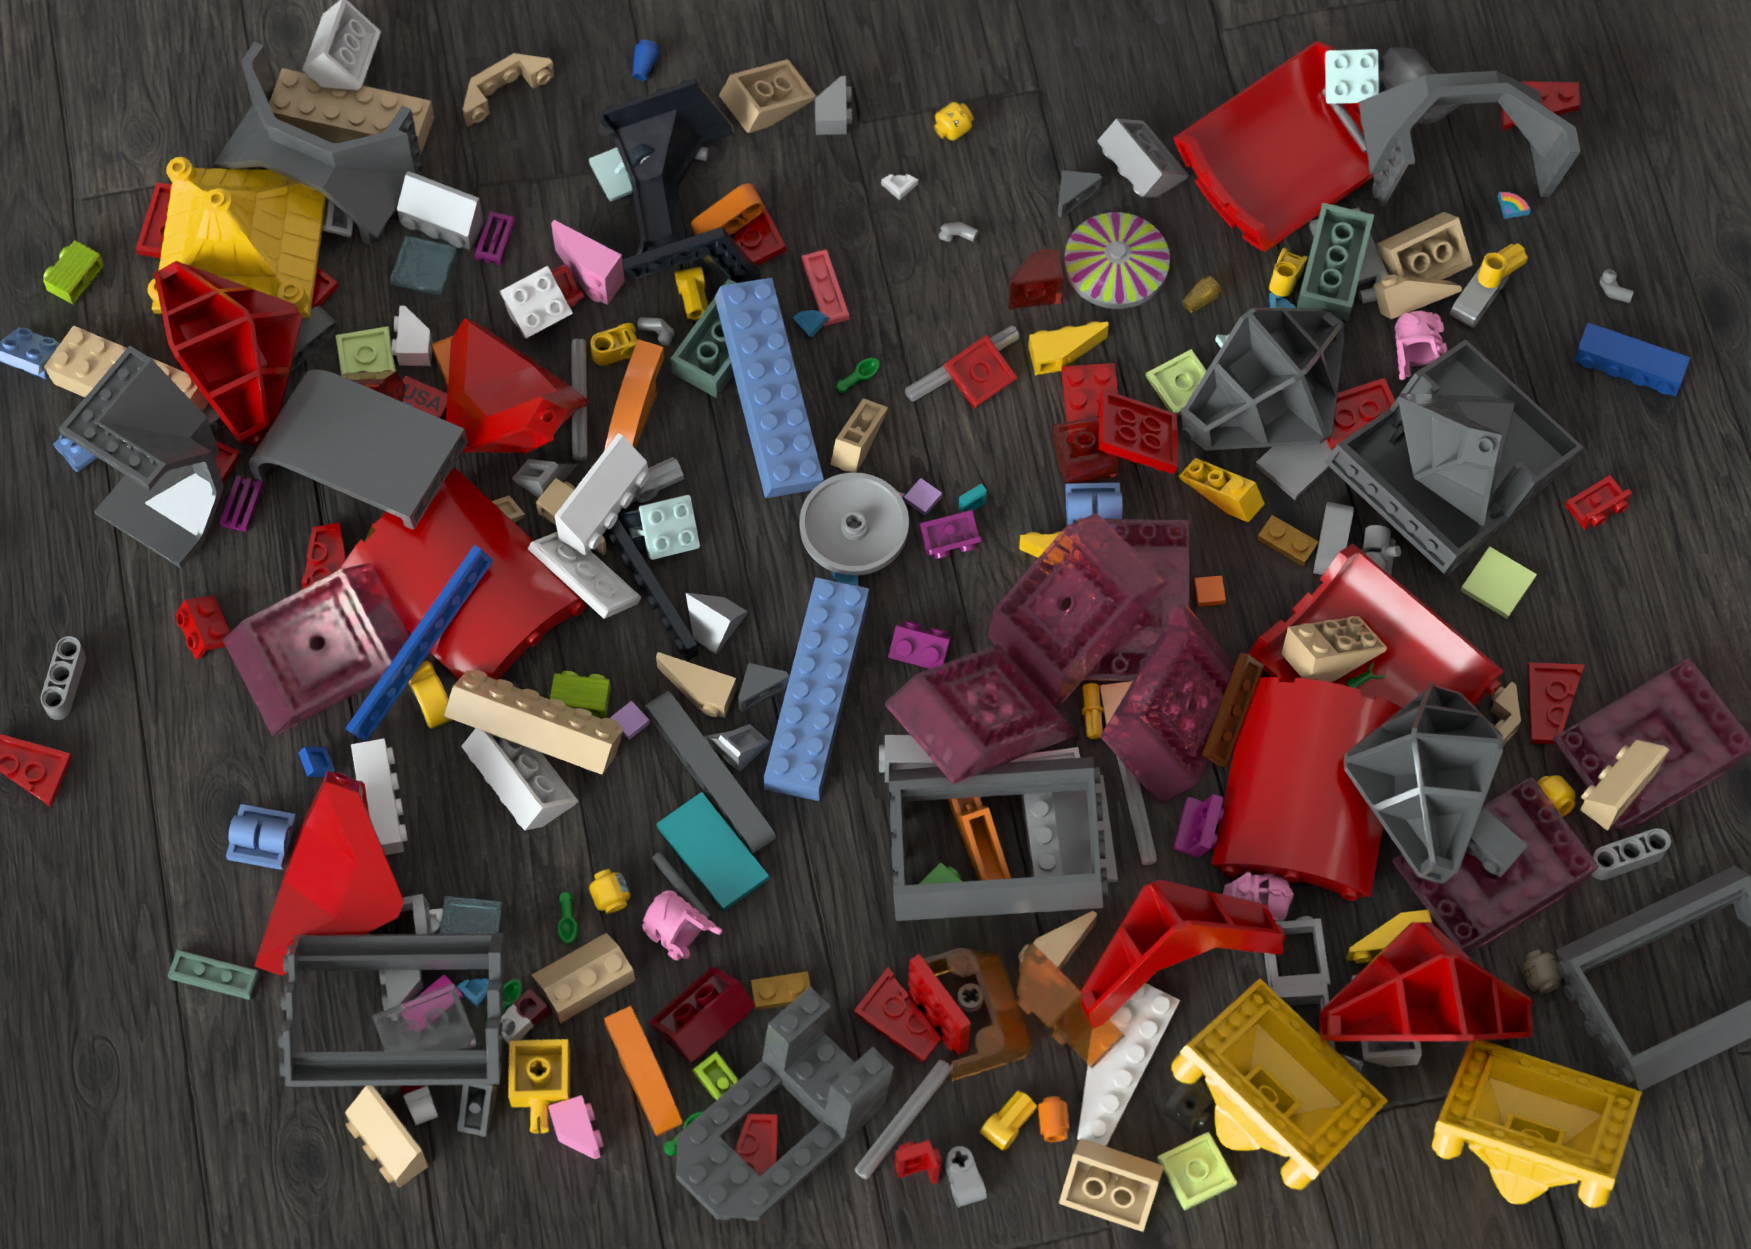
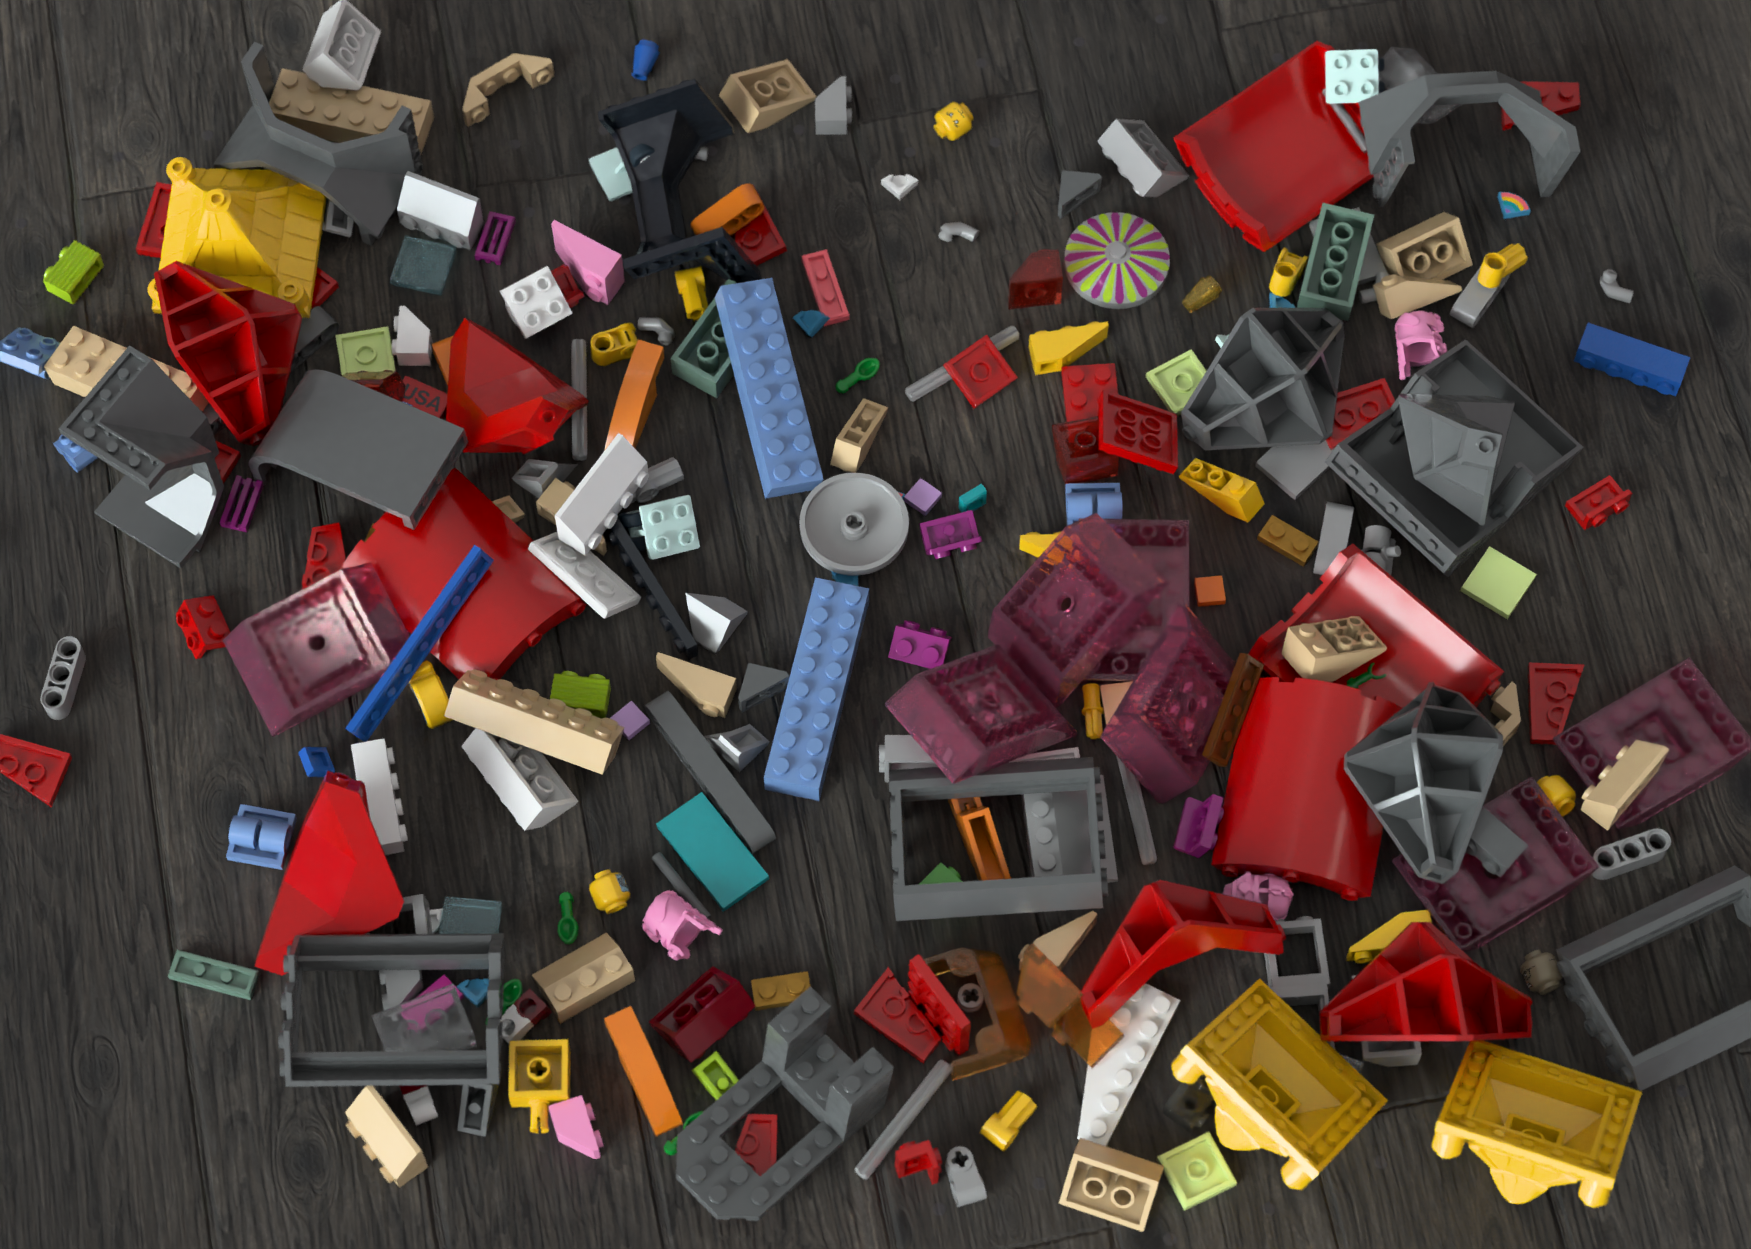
orange brick [1038,1097,1070,1142] -> none

